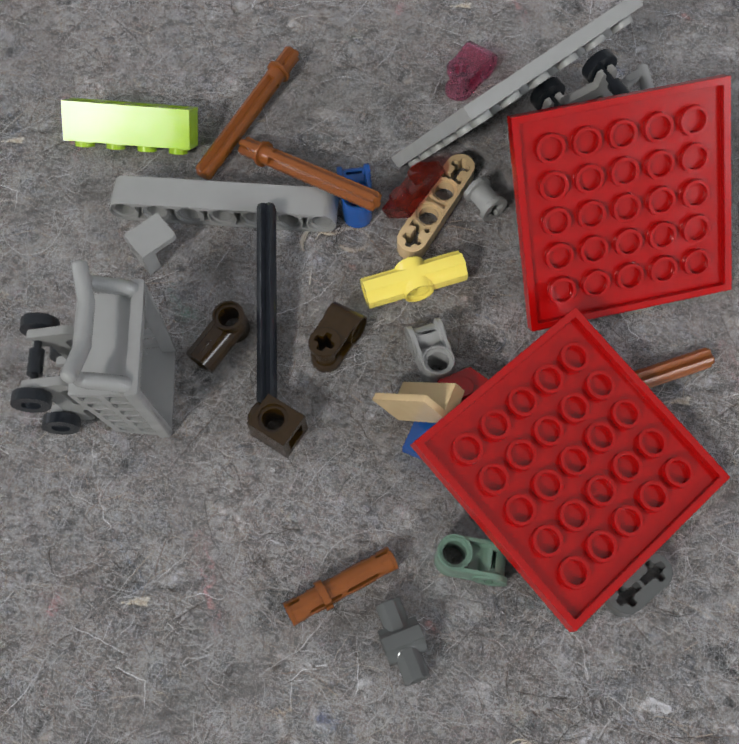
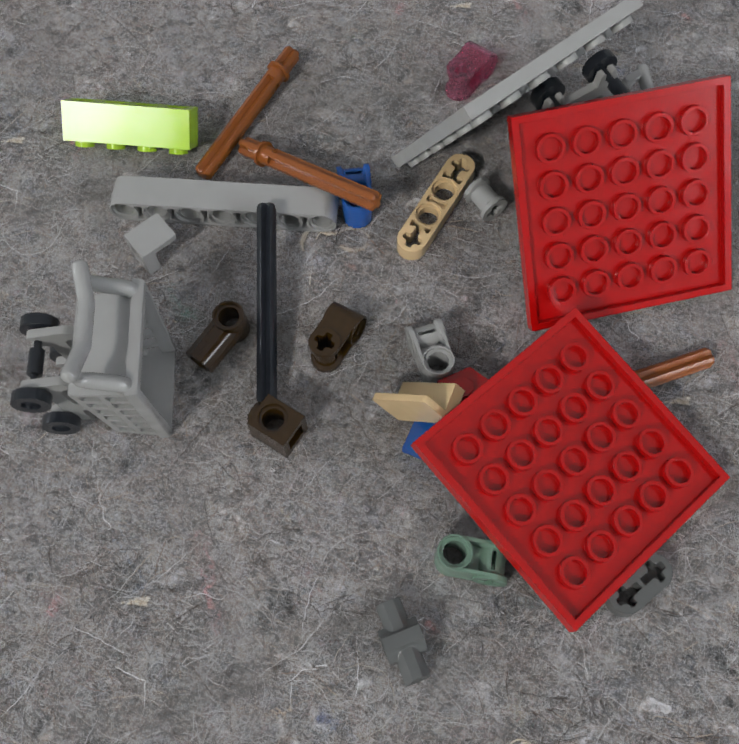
dark orange pin [282,546,399,626] -> none
light yellow piece [360,250,468,309] -> none
clear red plate [382,161,445,219] -> none

